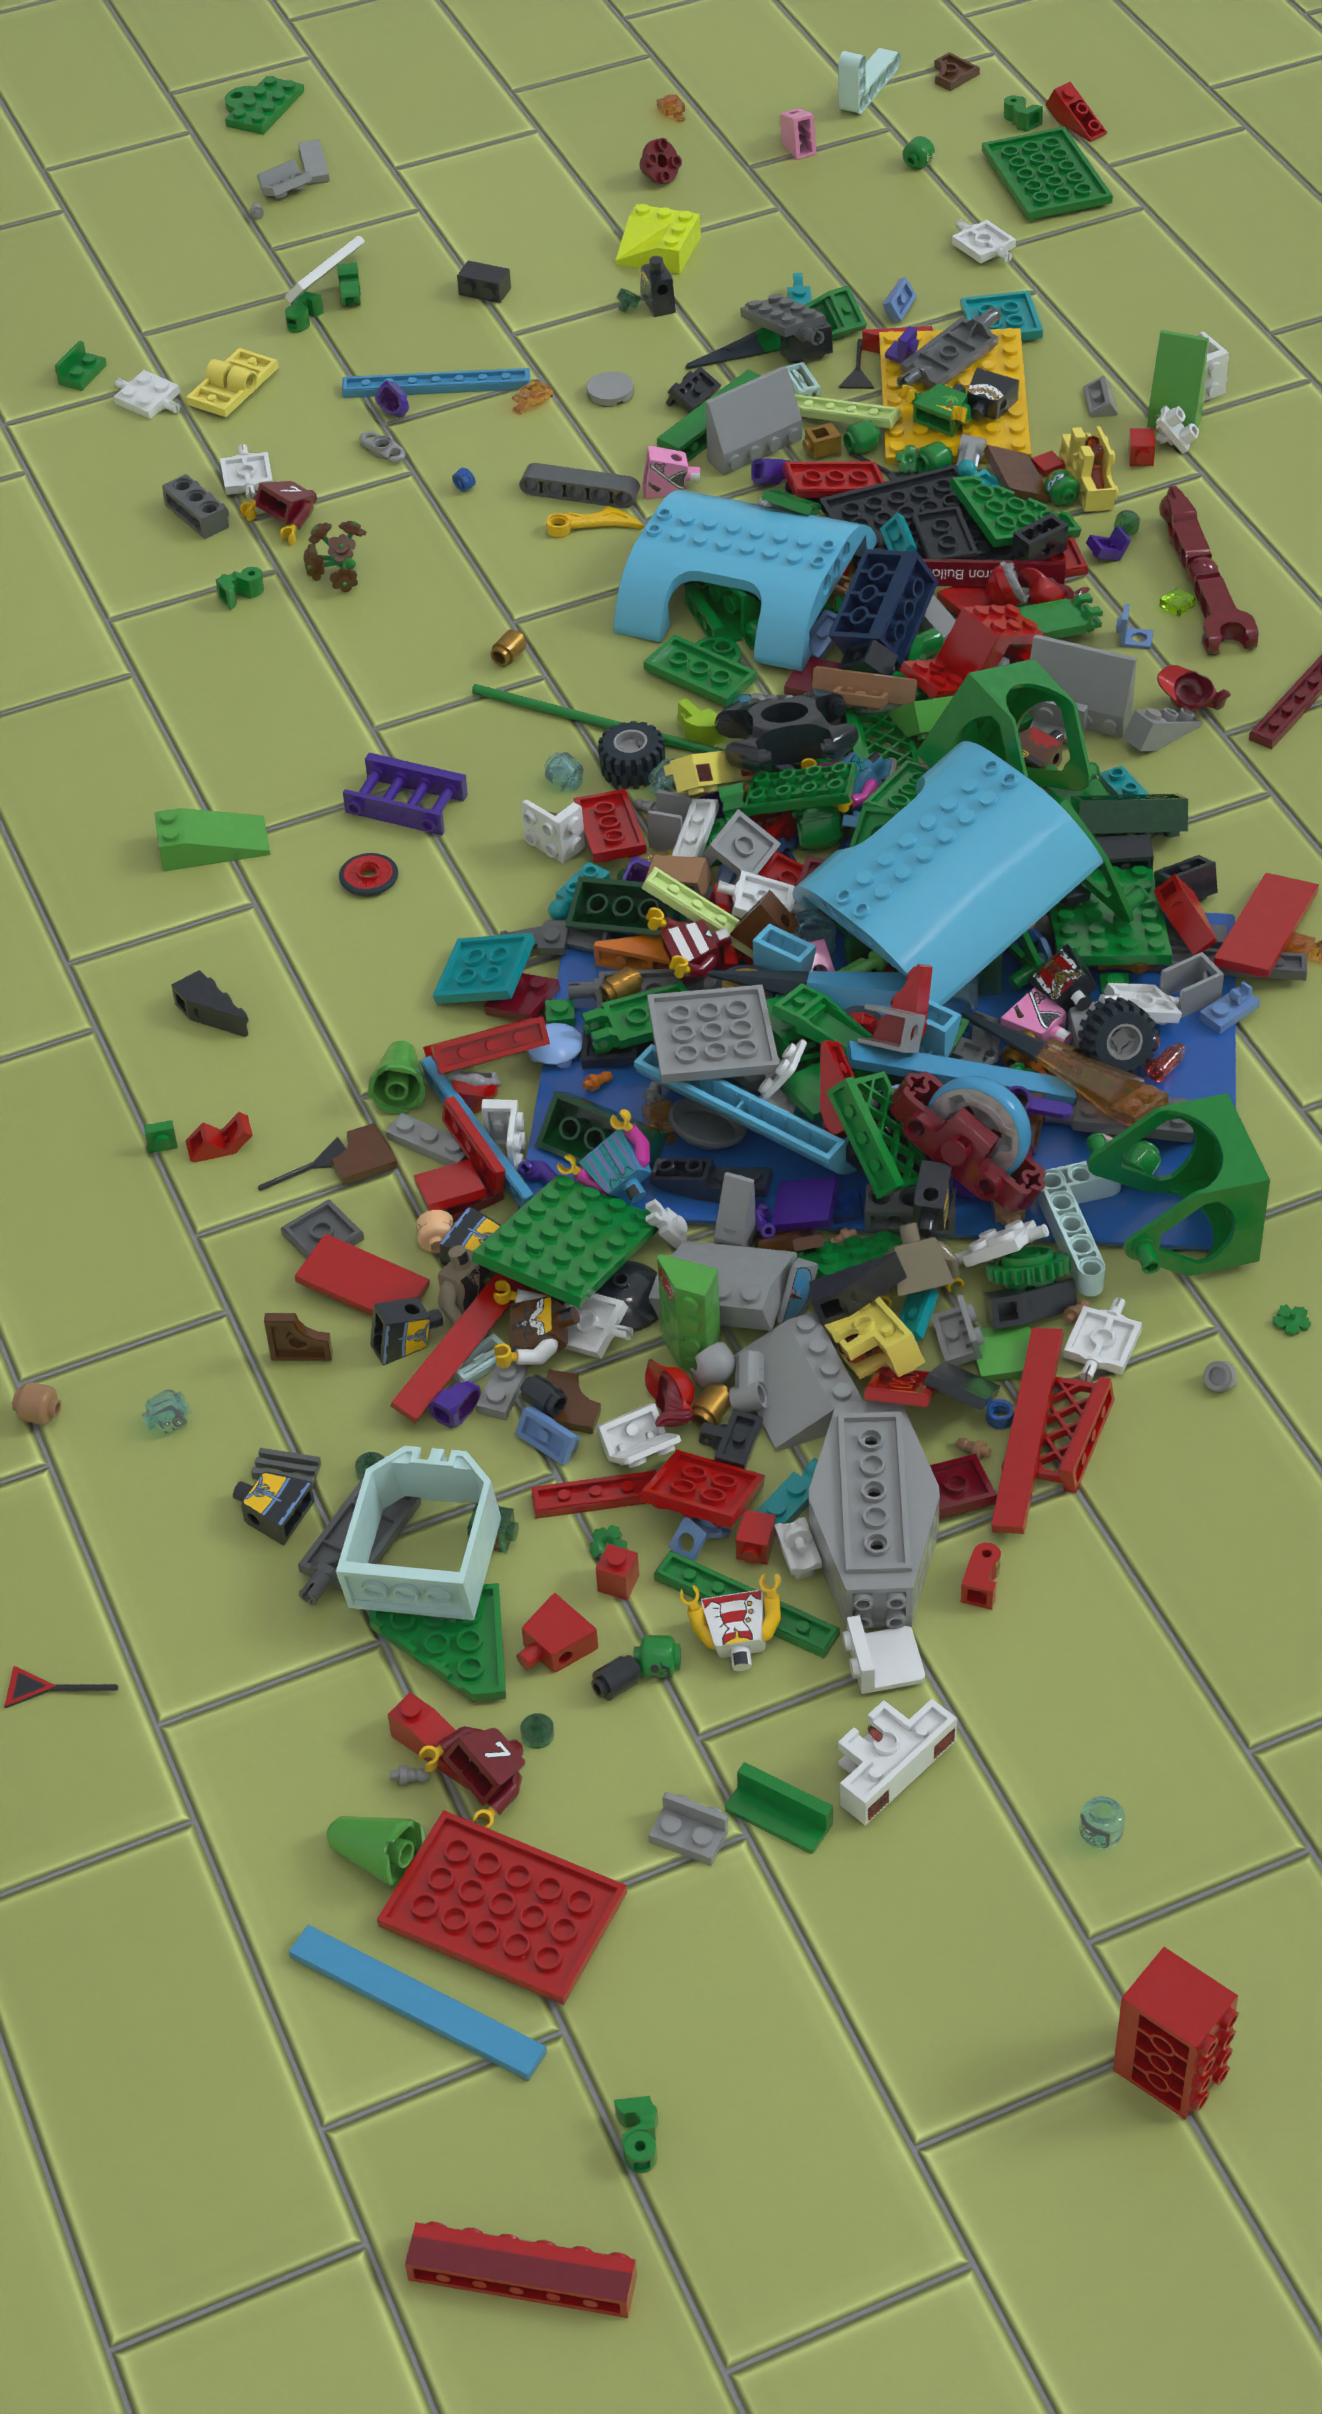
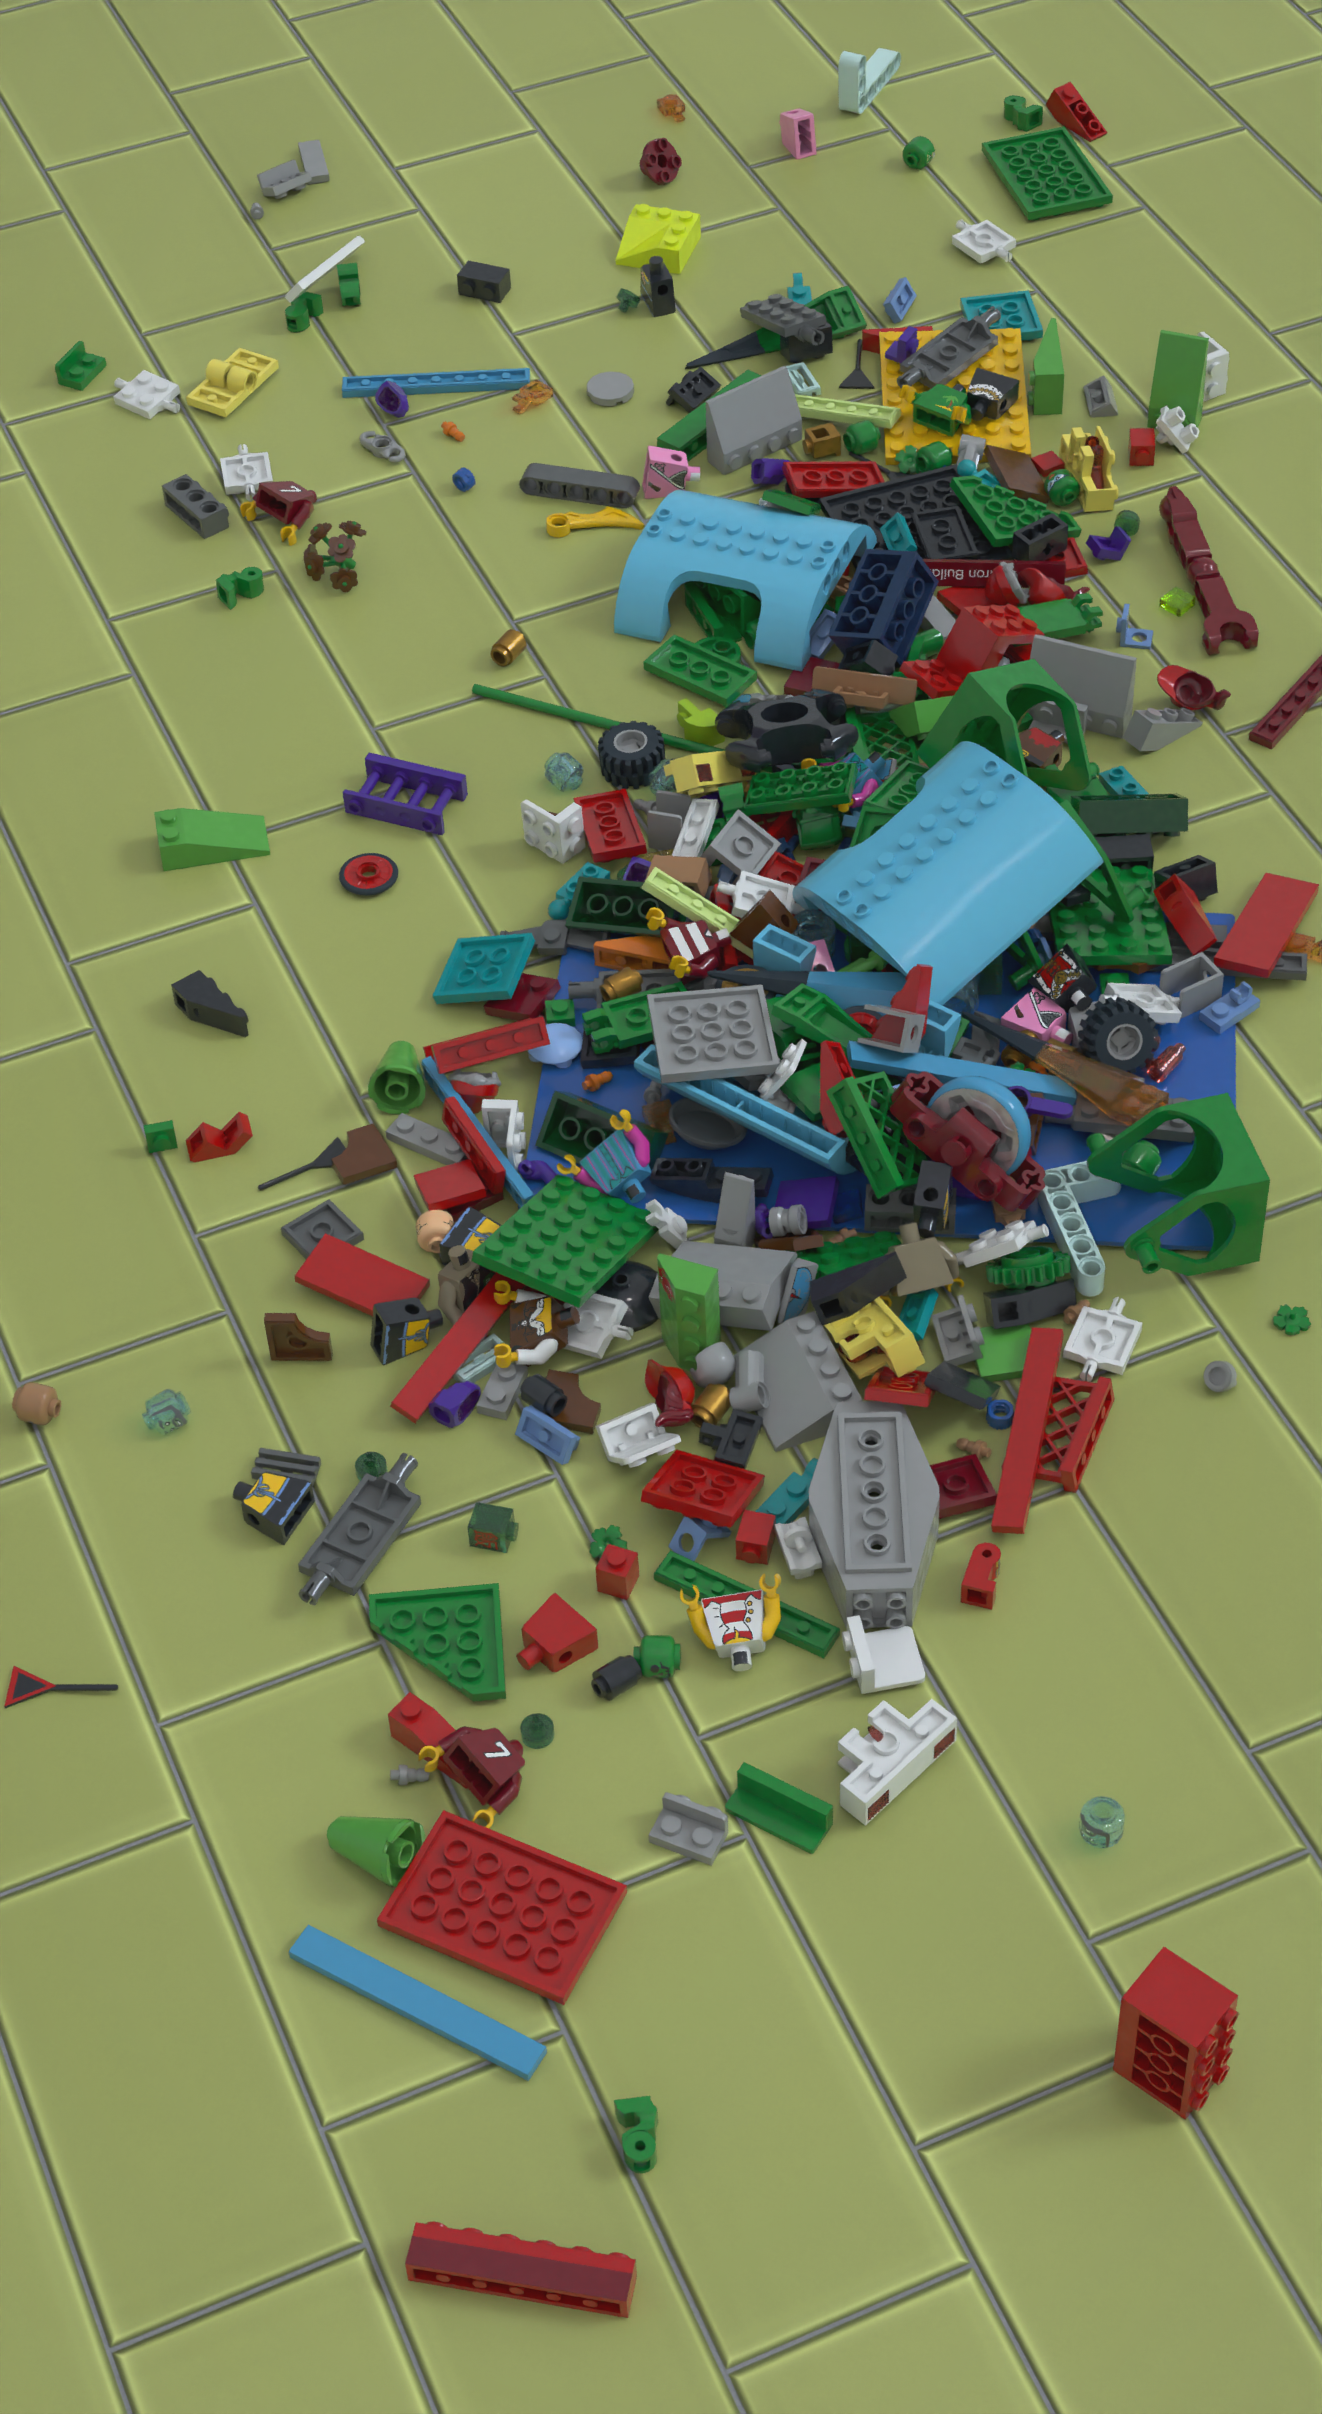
green plate [225,76,304,135] -> none
light aqua container [336,1446,501,1620] -> none
red tile [531,1470,657,1519] -> none
reddish brown tile [934,52,980,91] -> none
none -> orange piece [441,421,465,442]
none -> light grey wheel [769,1204,807,1237]
none -> bright green slope [1027,318,1064,415]

